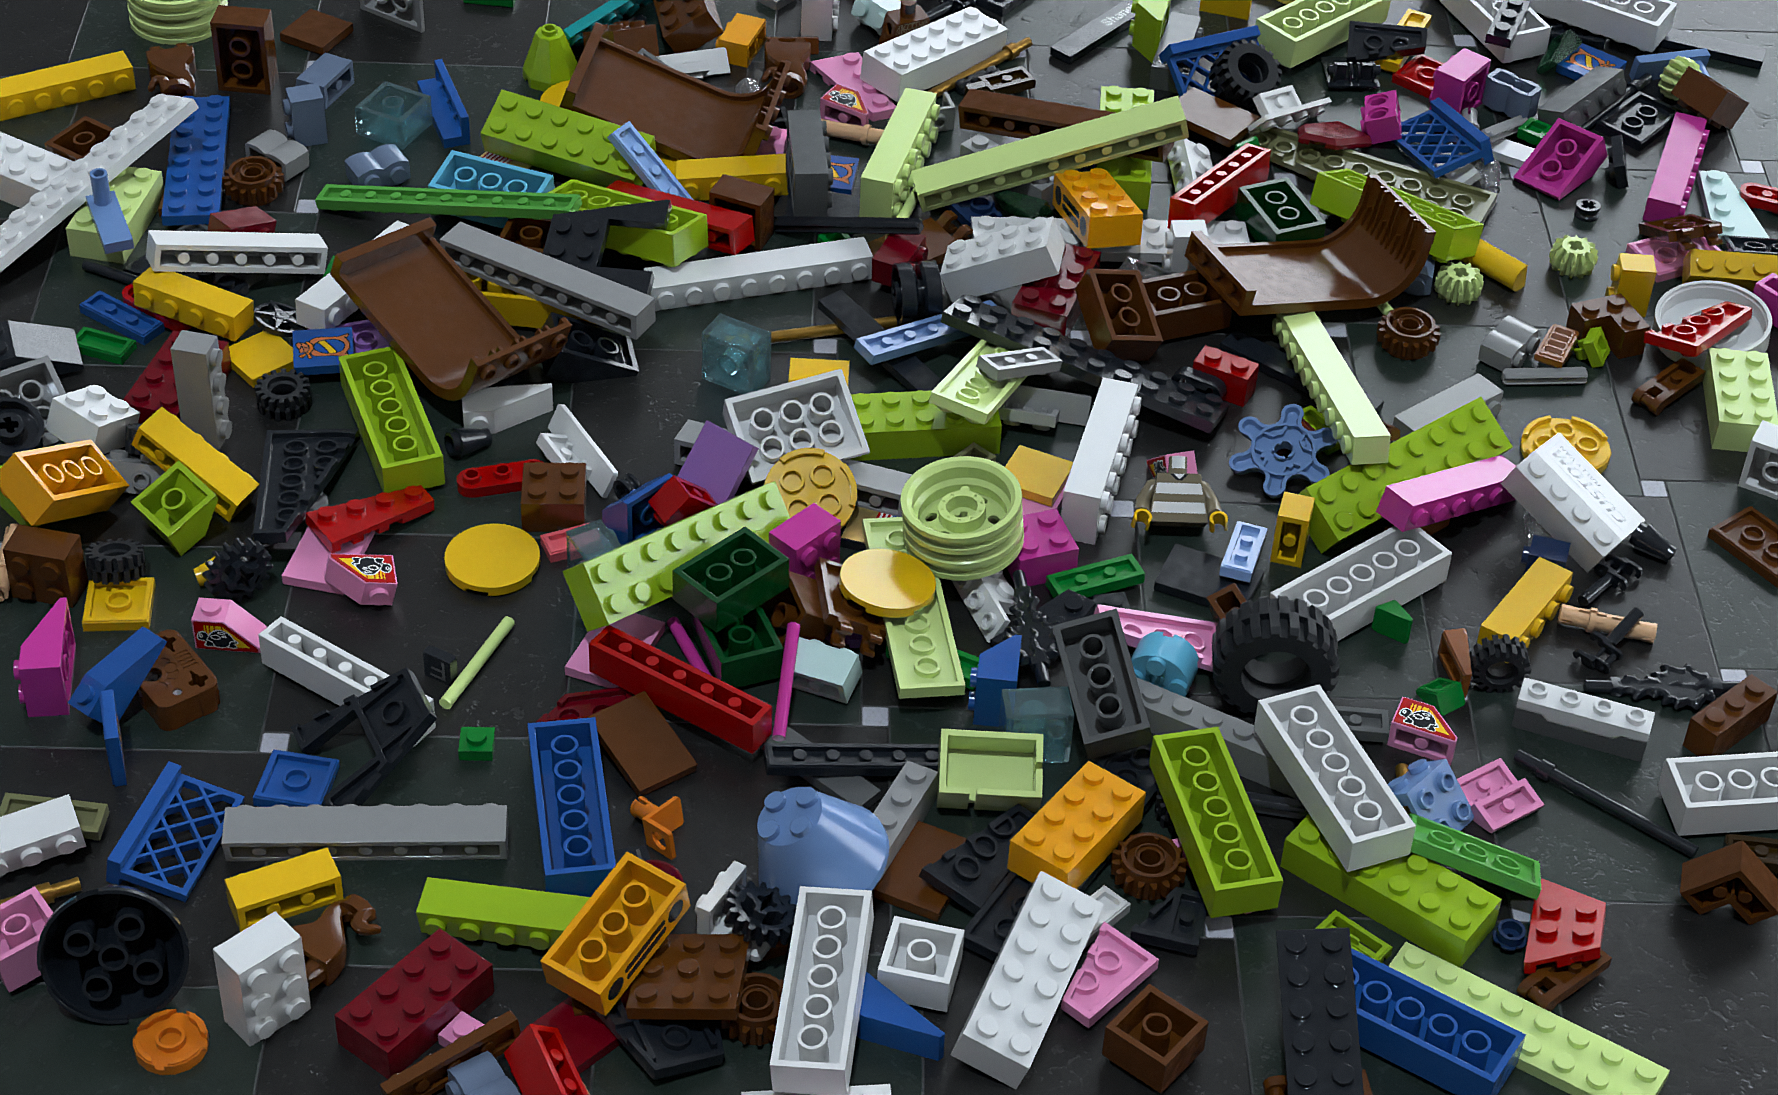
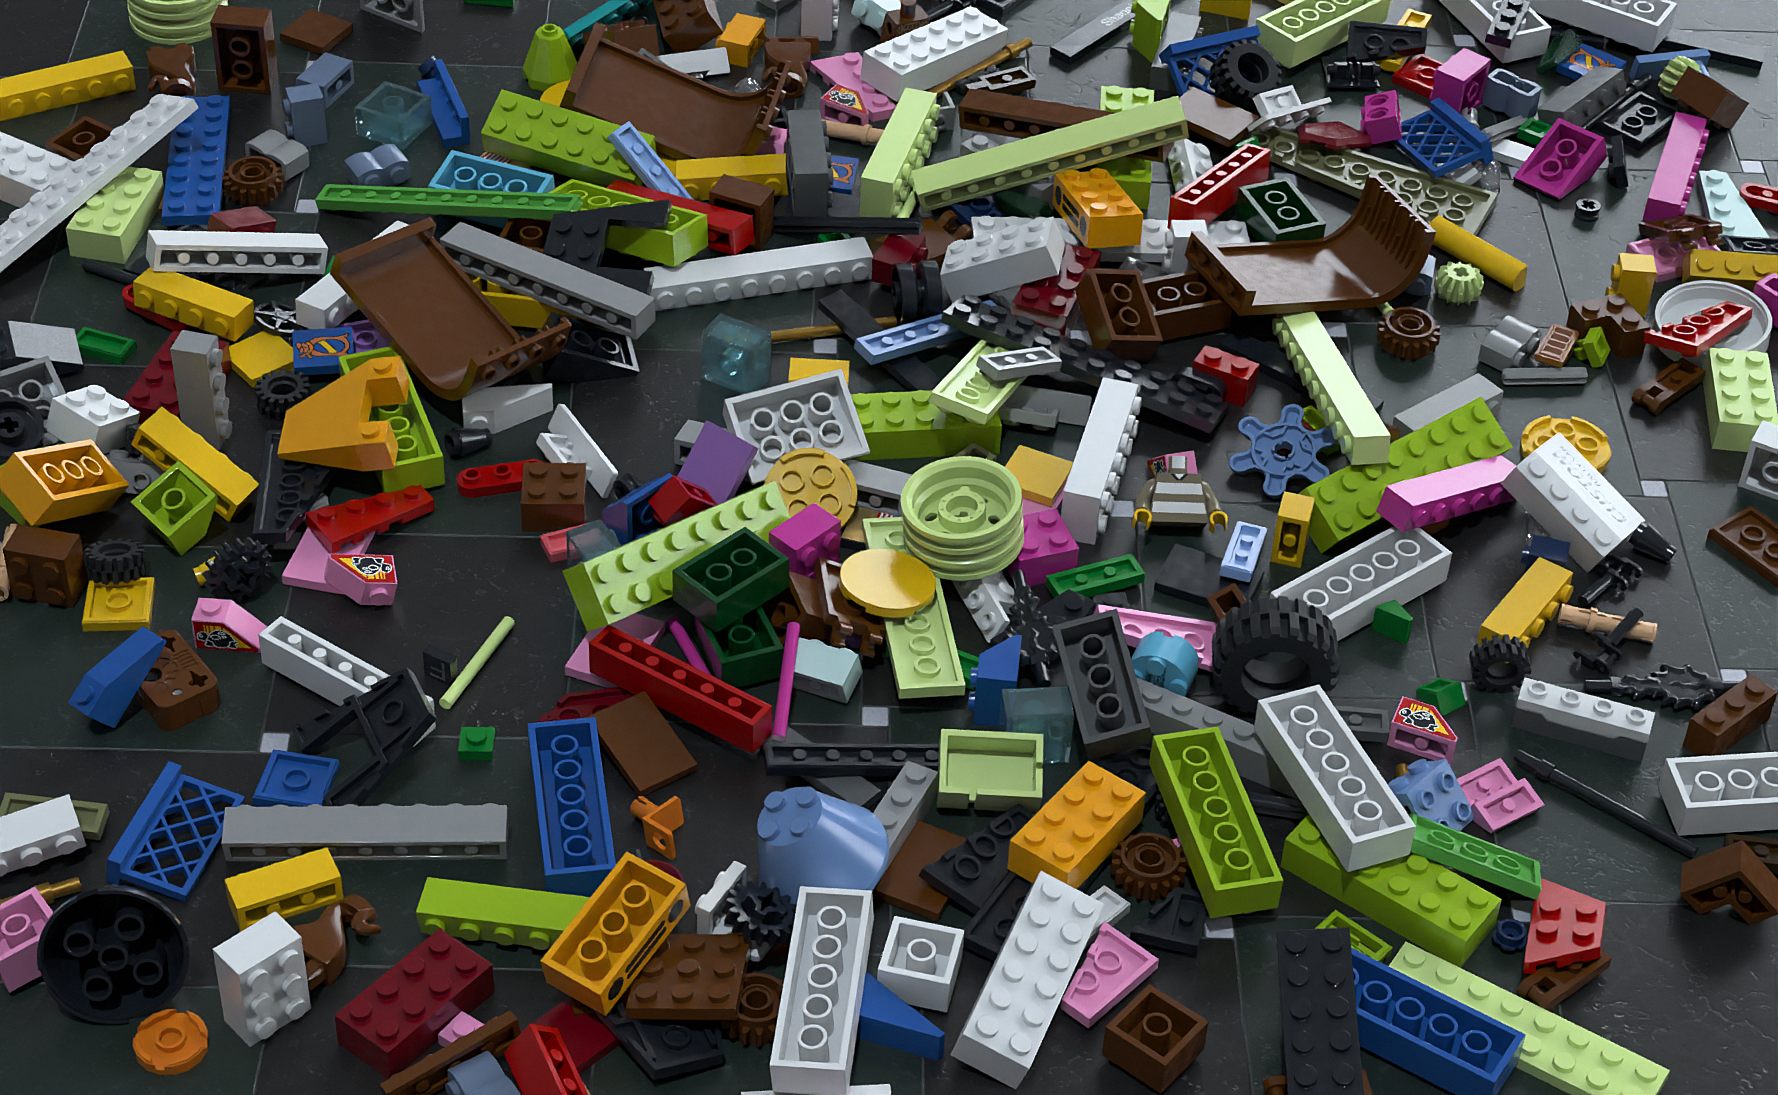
dark pink slope [13,597,76,717] -> none
blue tile [79,291,165,345] -> none
medium blue piece [86,168,134,254] -> none
blue tile [100,689,127,787] -> none
yellow tile [444,524,540,596] -> none
lime brick [1310,168,1484,263] -> none
dark orange slope [1437,628,1472,698] -> none
yellowish green gear [1549,235,1598,278] -> none
none -> light orange wedge [277,356,410,471]
none -> dark blue plate [417,56,437,79]

